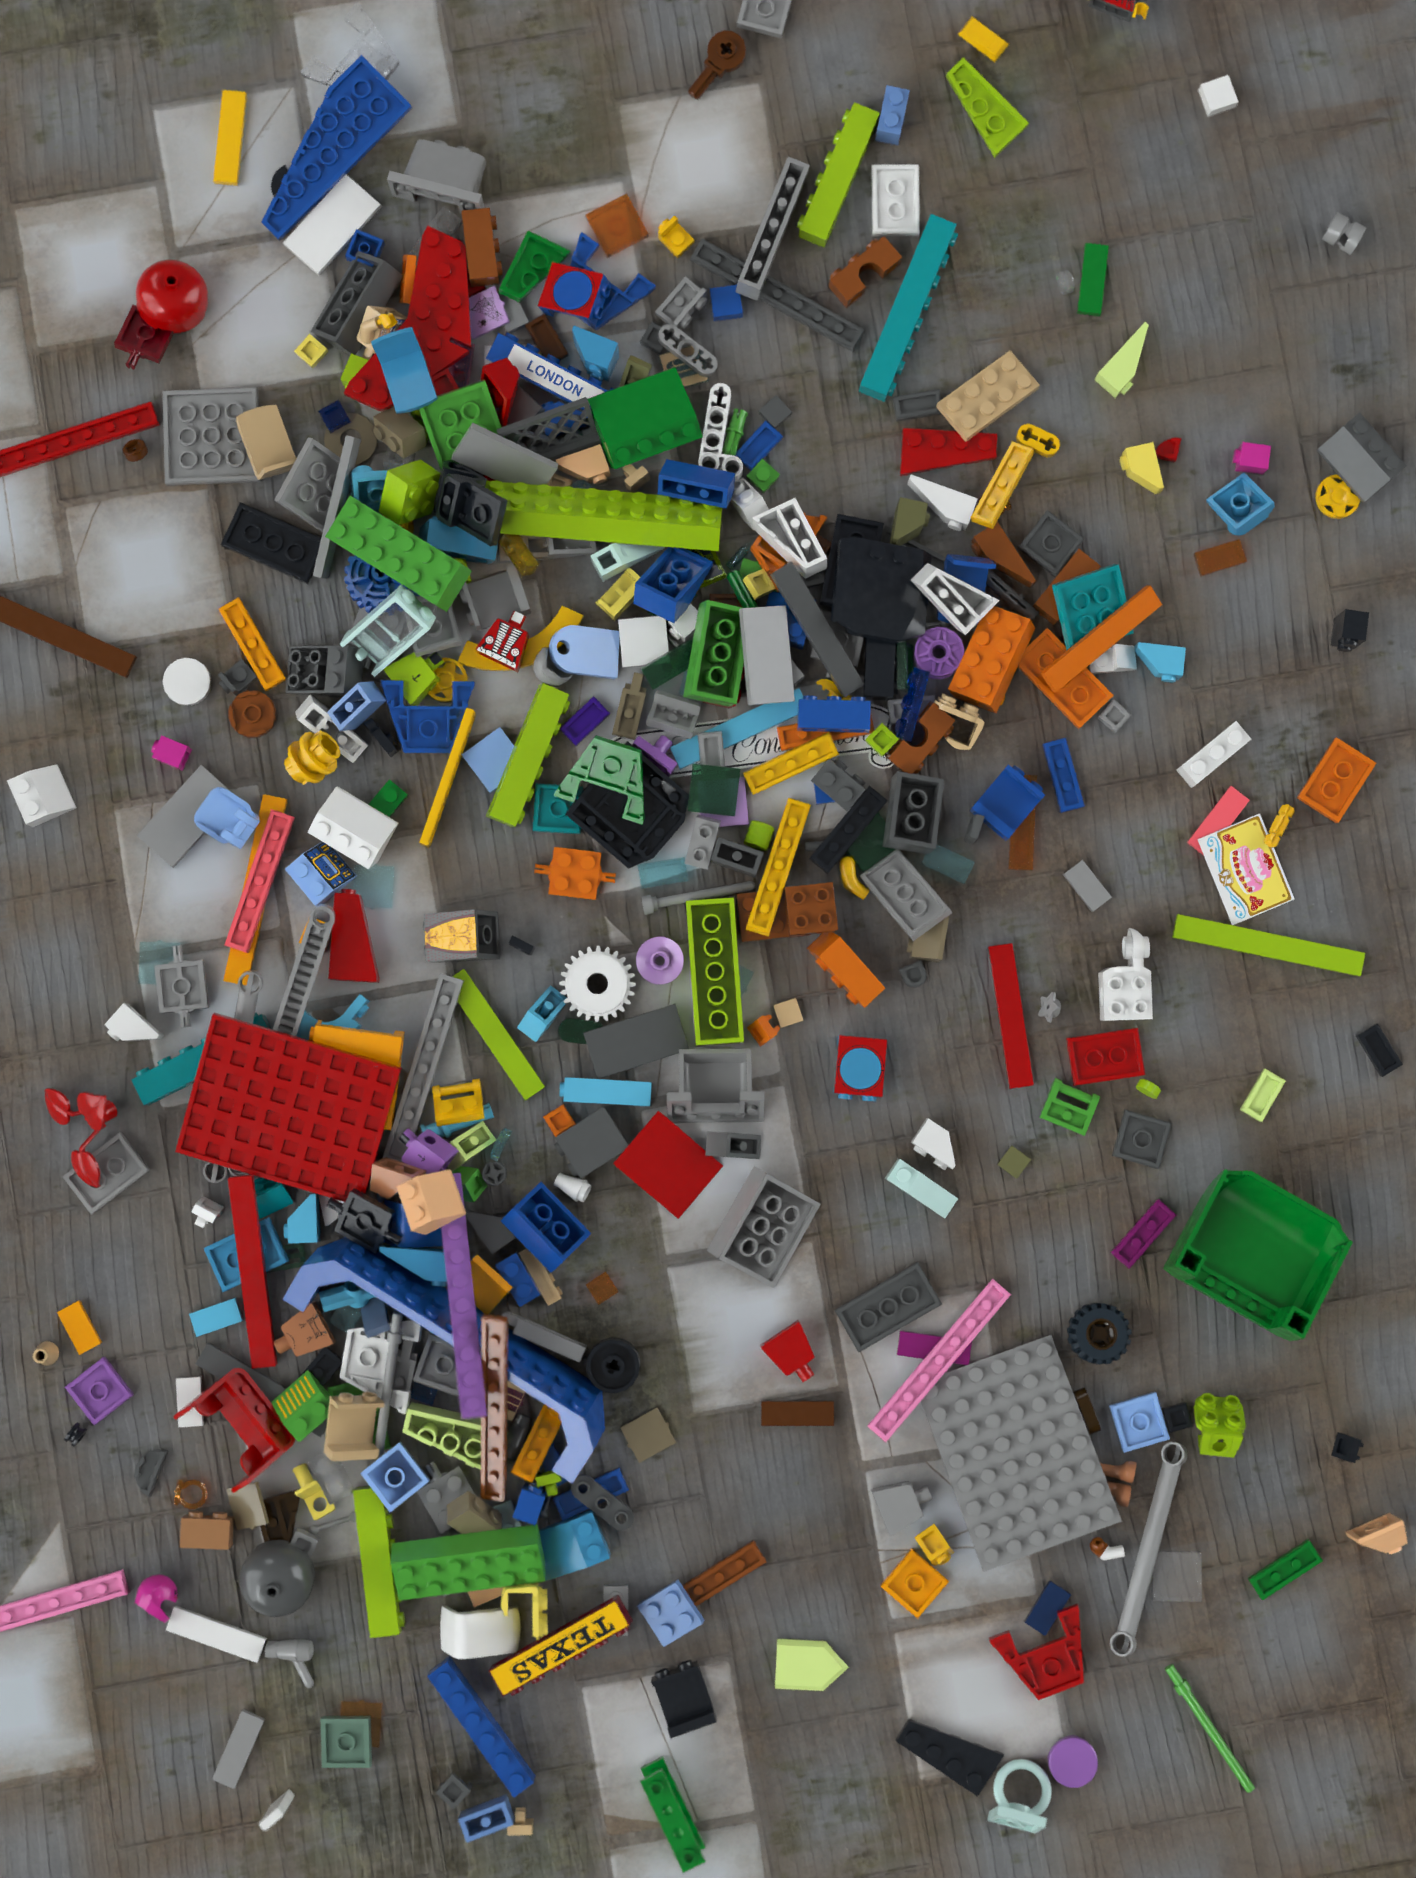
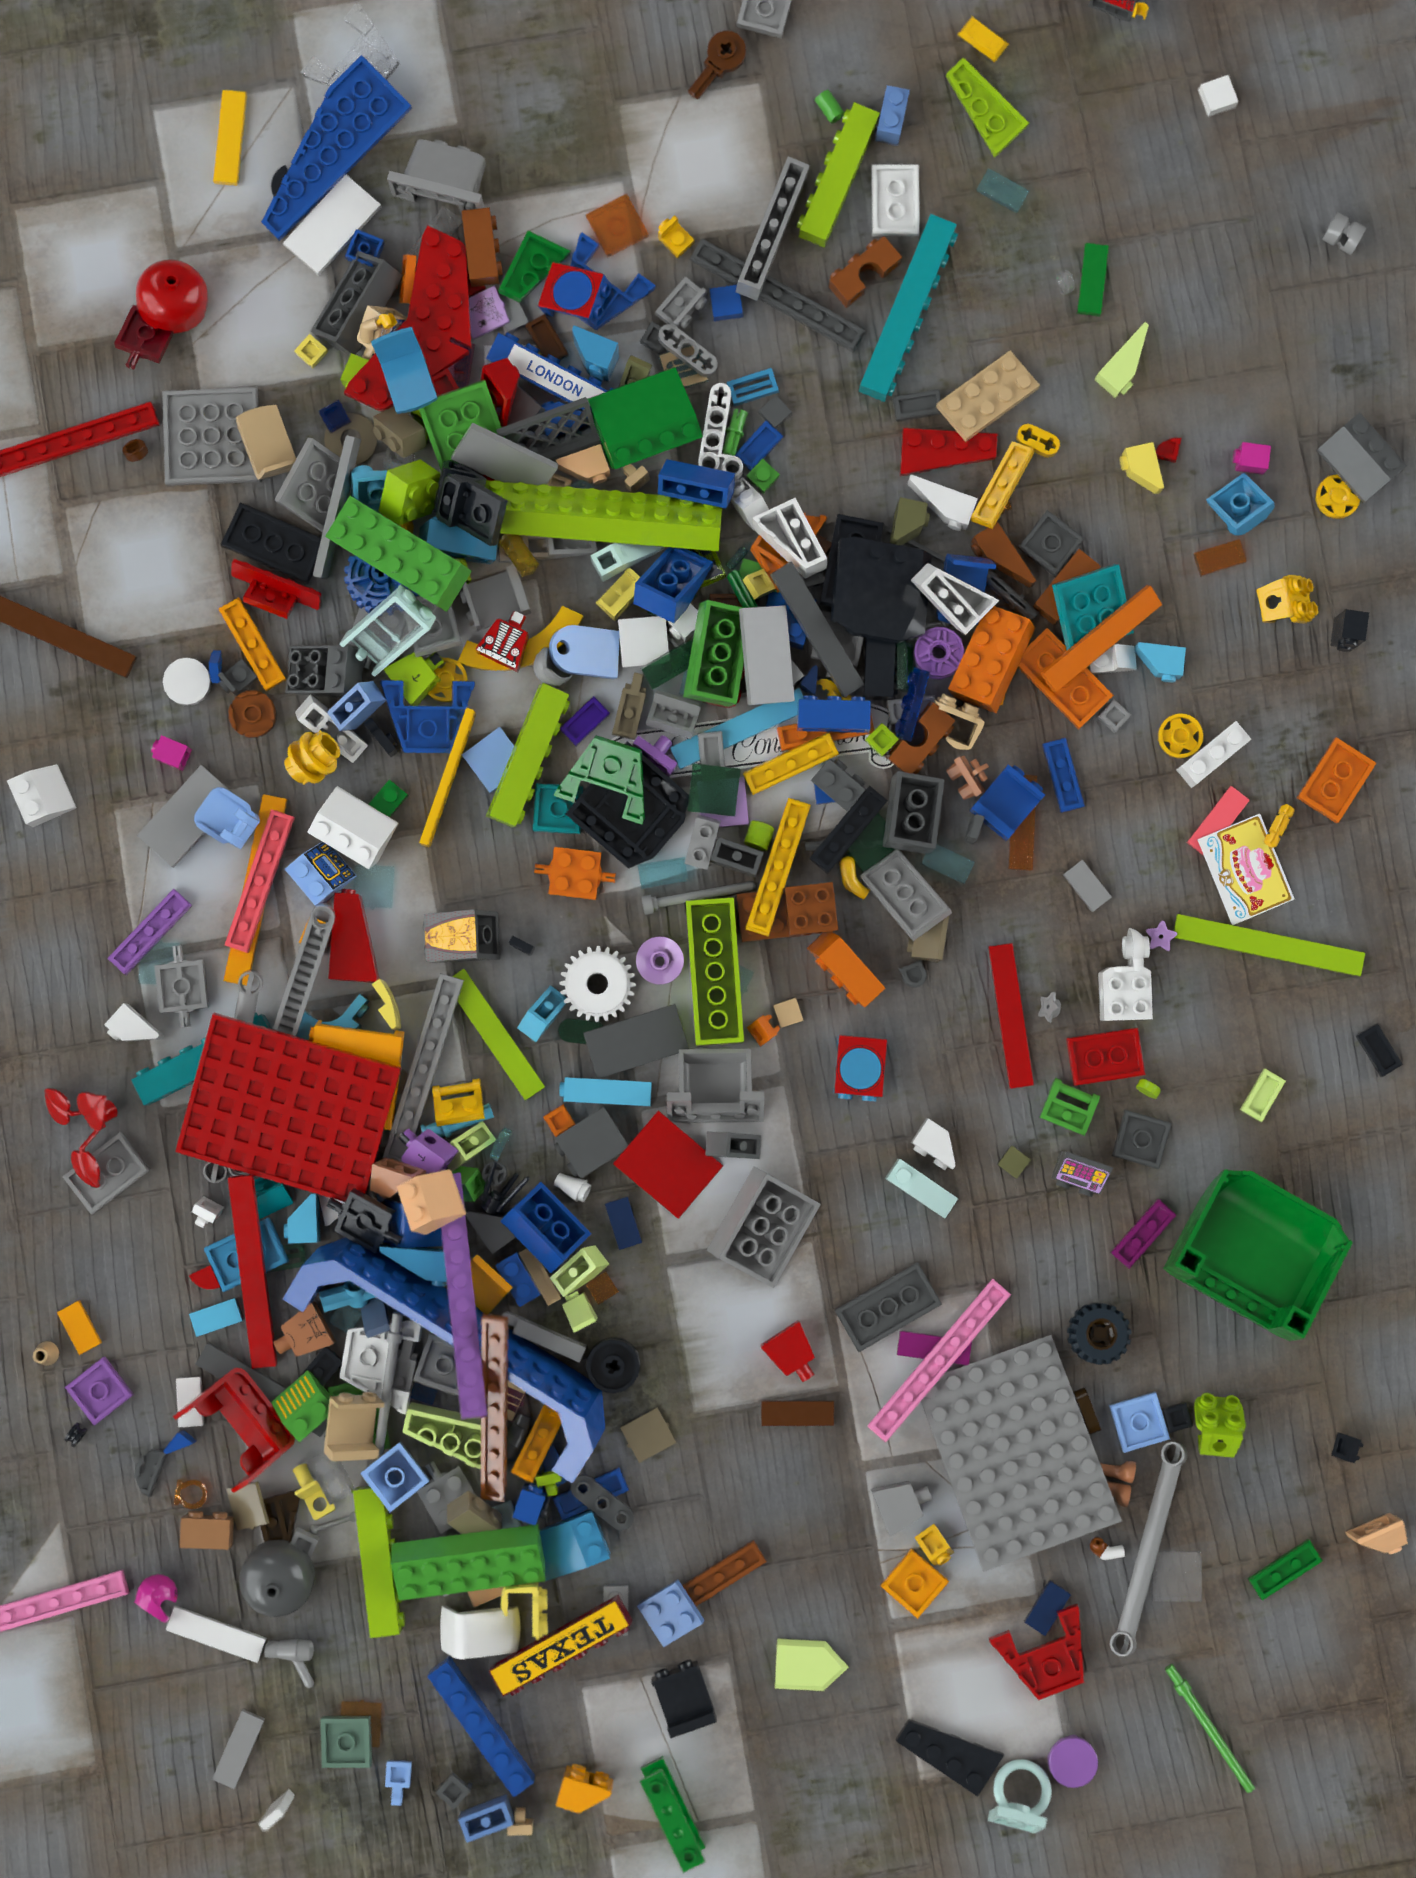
none -> medium lavender tile [107,889,193,975]
none -> blue slope [164,1430,197,1454]
none -> red tile [188,1265,220,1289]
none -> blue tile [208,650,222,683]
none -> red bracket [231,559,322,619]
none -> light yellow slope [372,979,401,1031]
none -> light blue plate [385,1760,412,1806]
none -> black plant [479,1160,530,1215]
none -> yellowish green slope [550,1245,609,1297]
none -> light orange slope [556,1764,613,1813]
none -> yellowish green slope [562,1291,598,1333]
none -> dark blue tile [605,1197,642,1250]
none -> dark azure tile [727,368,779,406]
none -> dark blue slope [800,665,818,696]
none -> bright green piece [815,90,845,124]
none -> nougat hips [946,756,989,800]
none -> clear light blue tile [976,168,1029,213]
none -> dark grey slope [1051,1151,1113,1197]
none -> lavender plate [1146,921,1177,951]
none -> yellow wheel [1158,714,1203,758]
none -> yellow piece [1256,575,1318,623]

